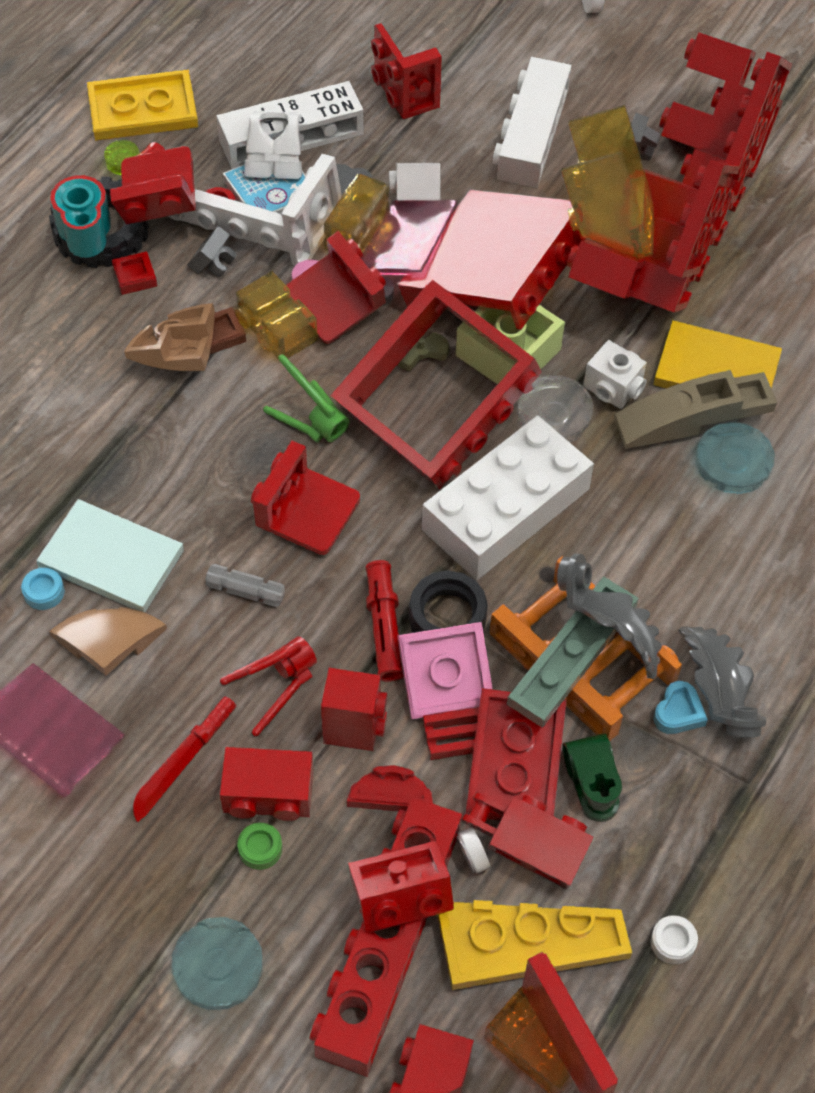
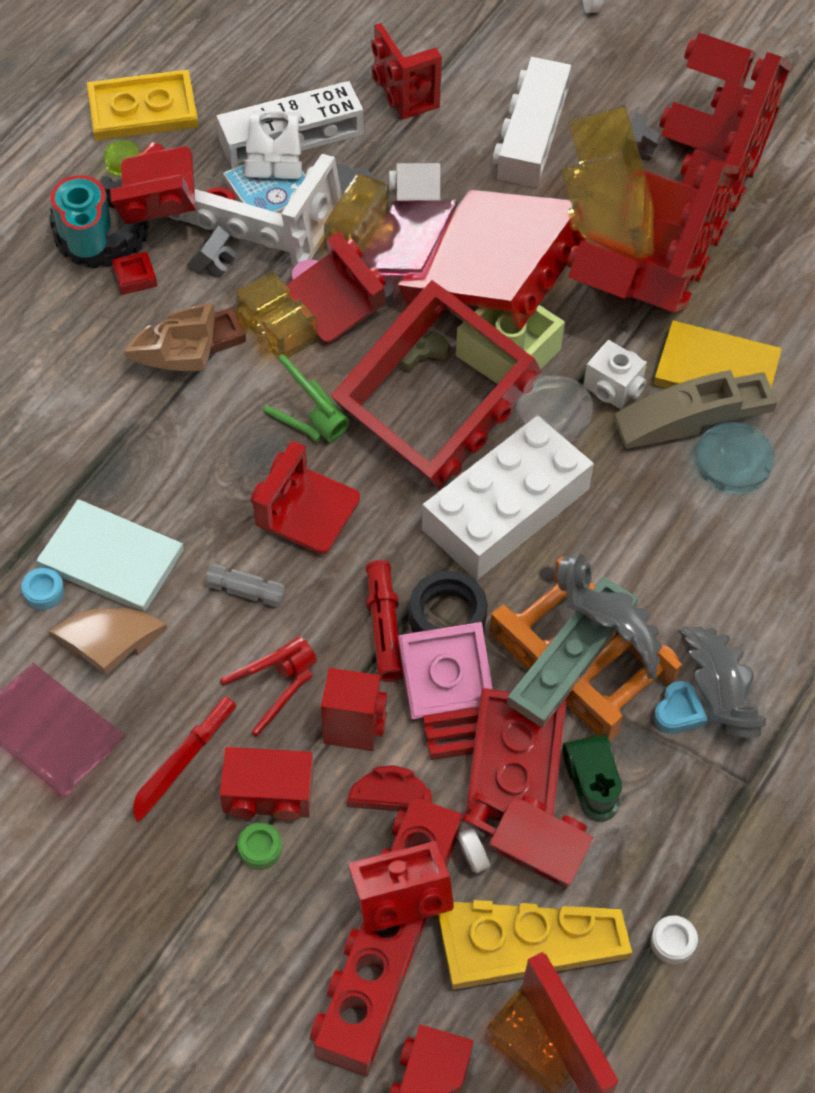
clear light blue tile [172,917,263,1010] -> none

